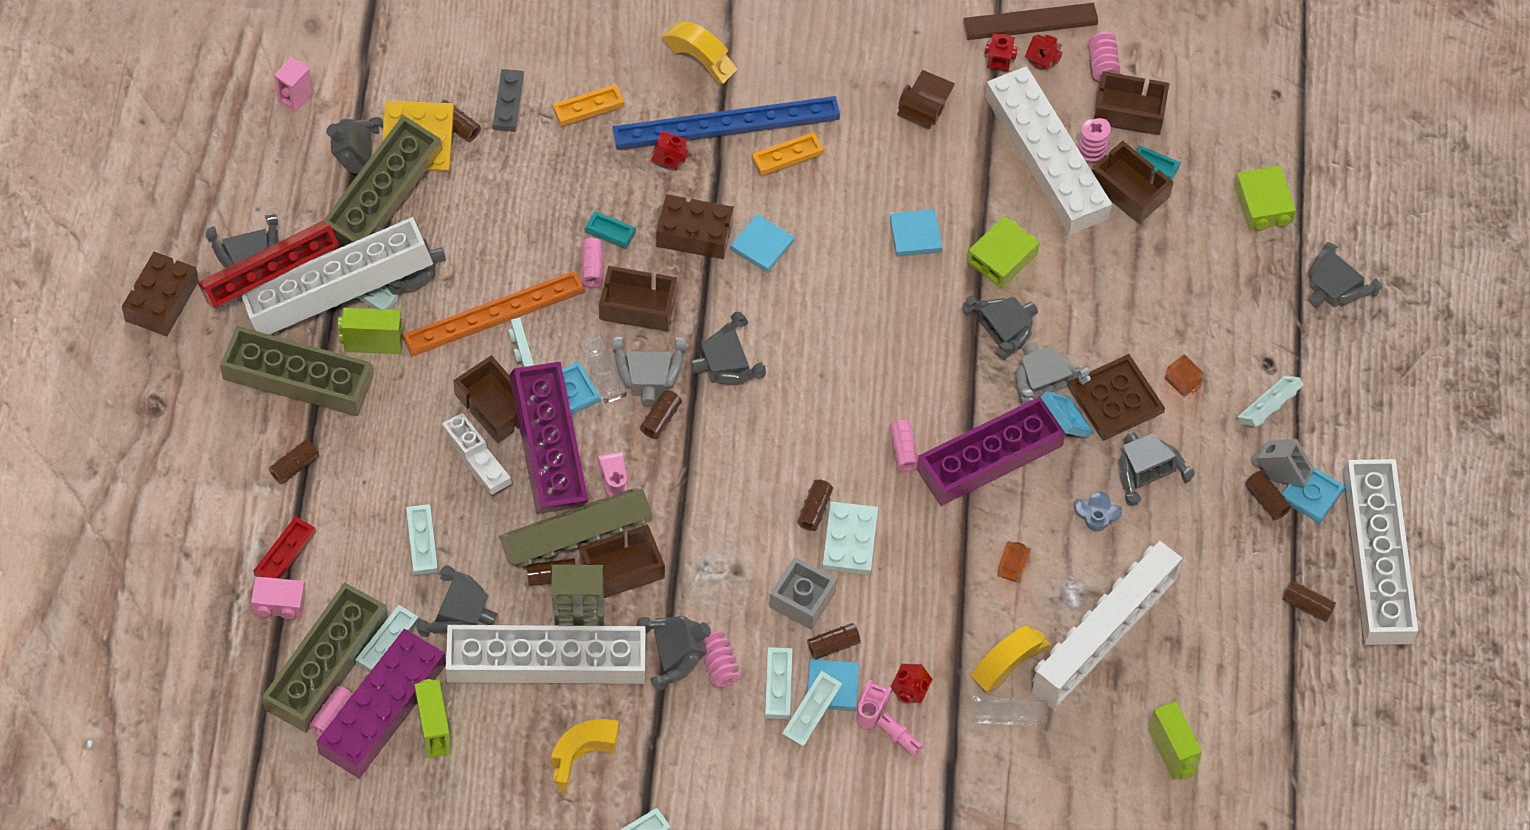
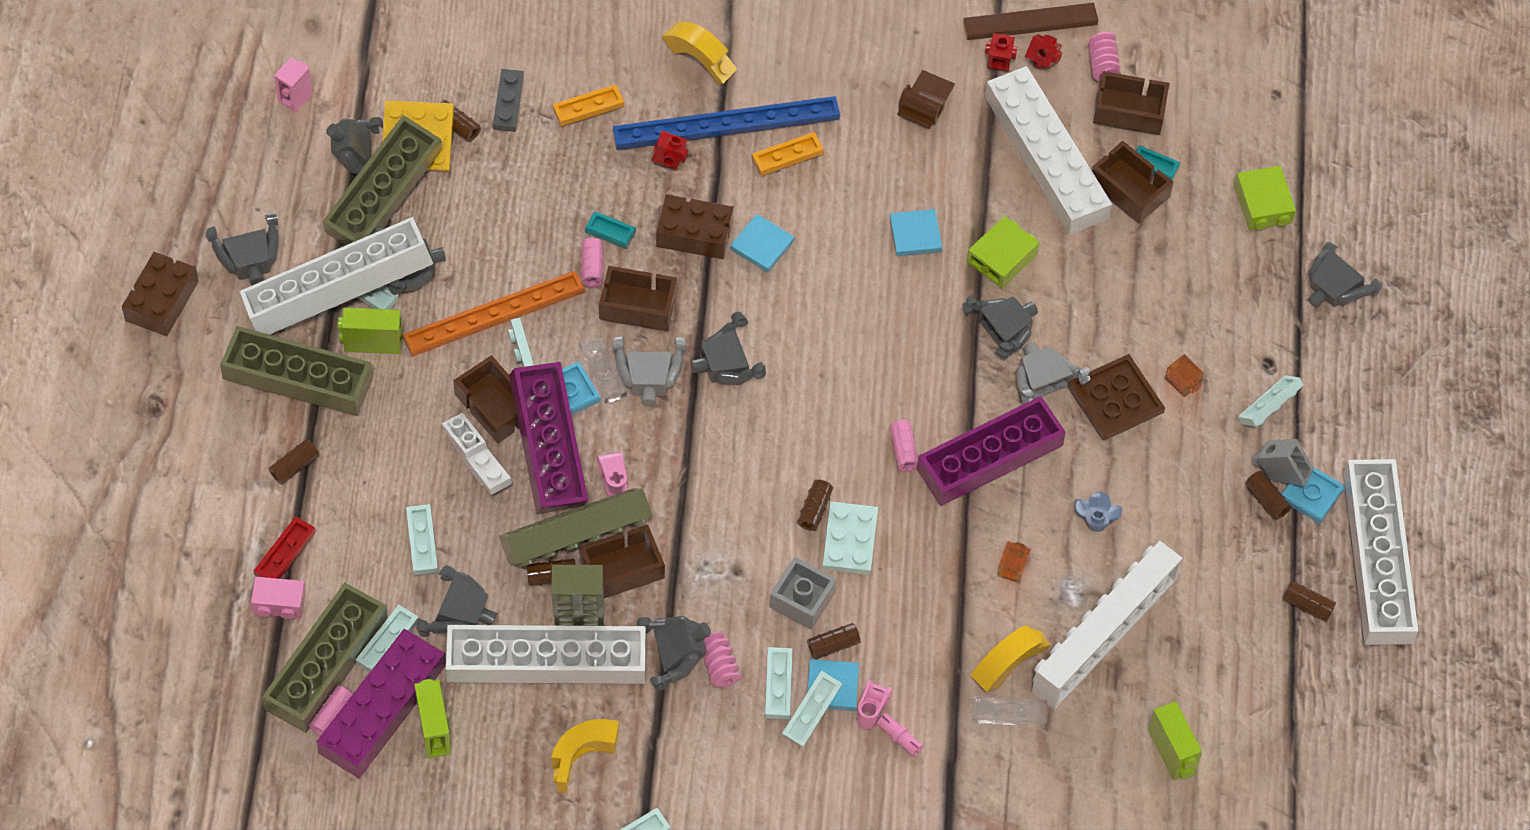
red brick [197,221,339,308] -> none
reddish brown axle [640,390,682,439] -> none
red brick [891,664,933,703] -> none
medium azure tile [1041,392,1093,438] -> none
bright pink piece [1078,118,1111,163] -> none
dark grey torso [1119,432,1195,506] -> none

